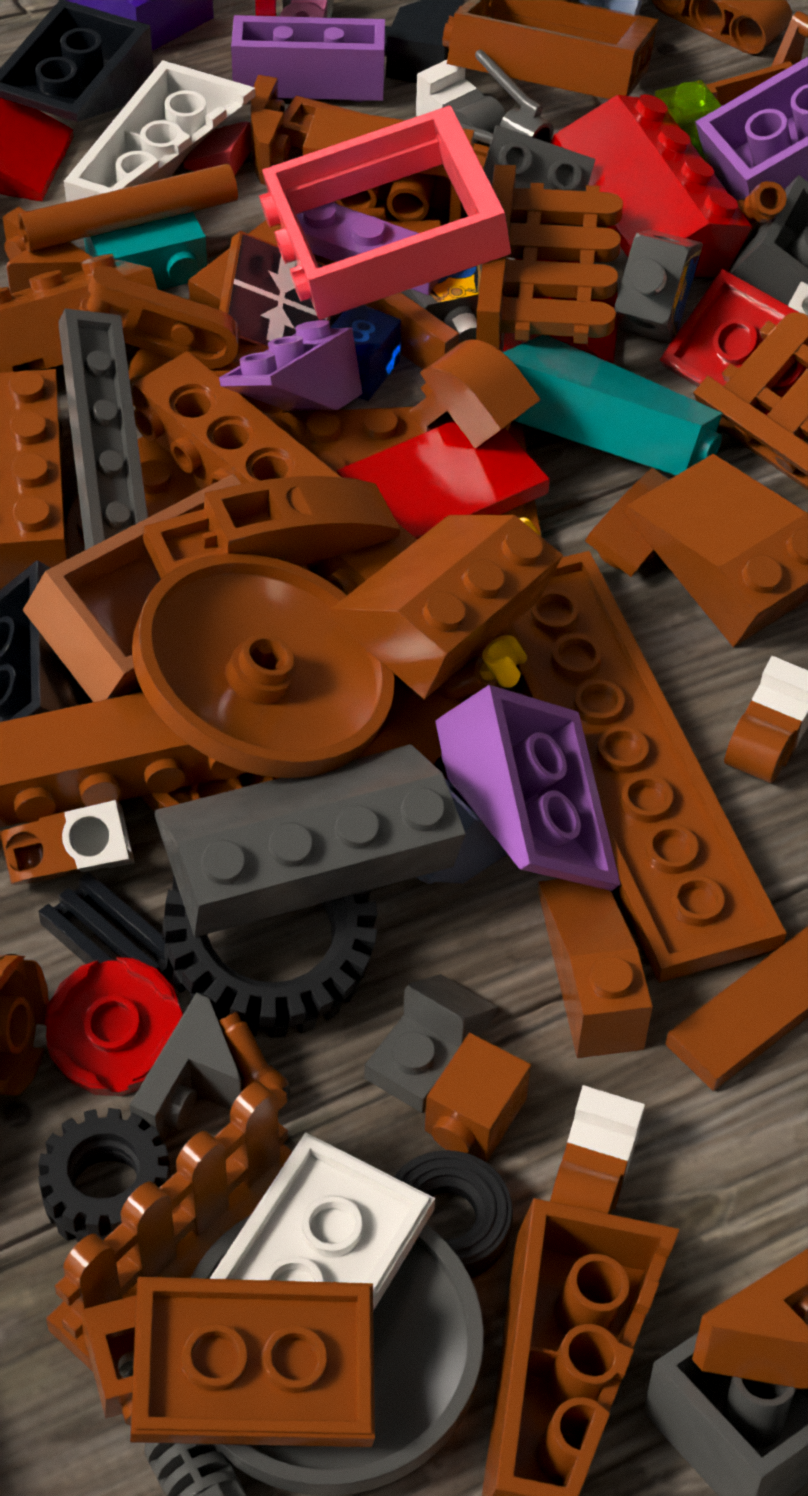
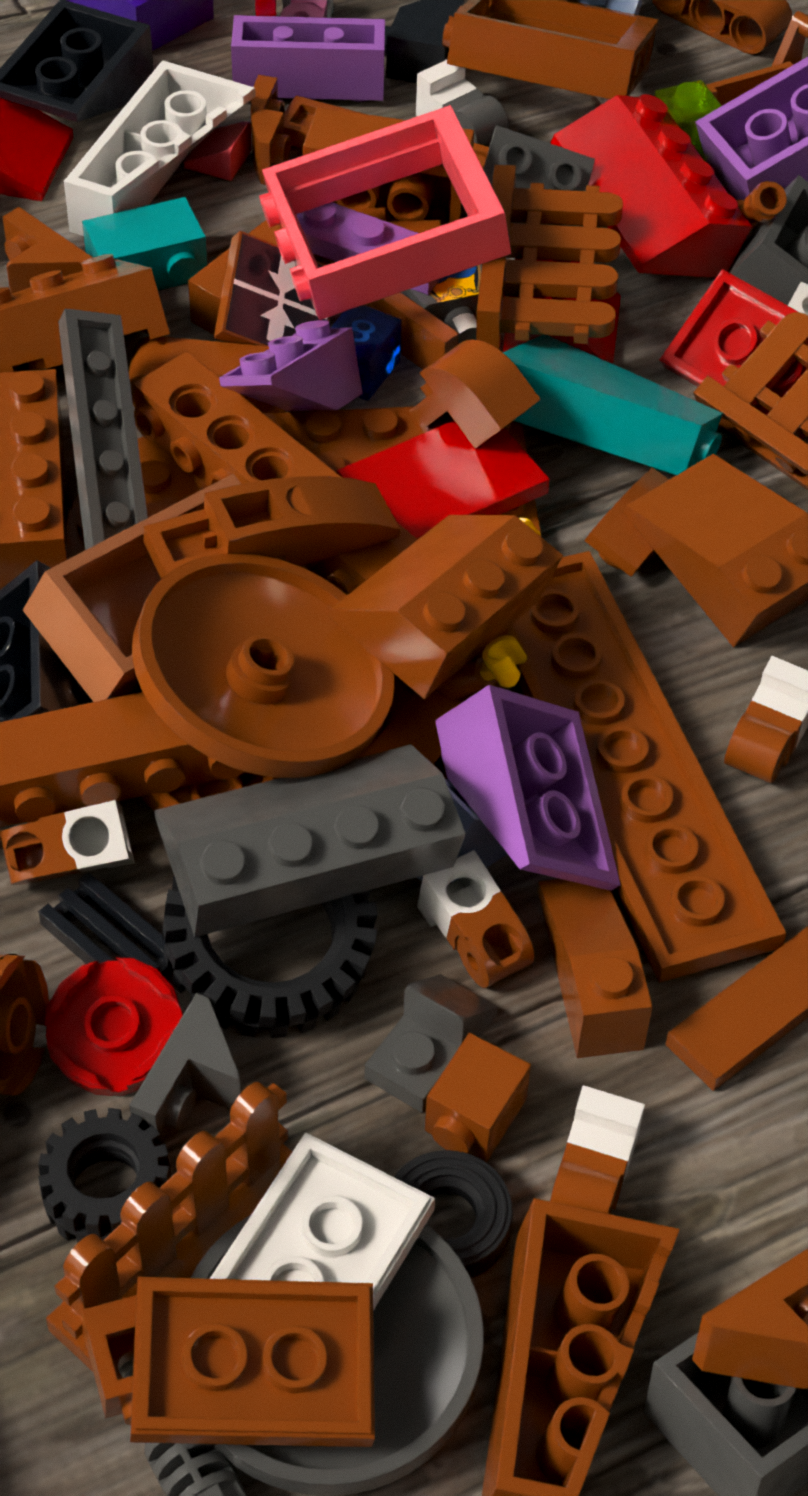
dark orange piece [18,163,238,252] -> none
dark orange plate [79,266,240,369] -> none
dark orange piece [219,1011,290,1112] -> none
dark grey plant [460,50,554,145] -> none
dark grey torso [614,229,703,344] -> none
none -> leg [417,850,534,988]

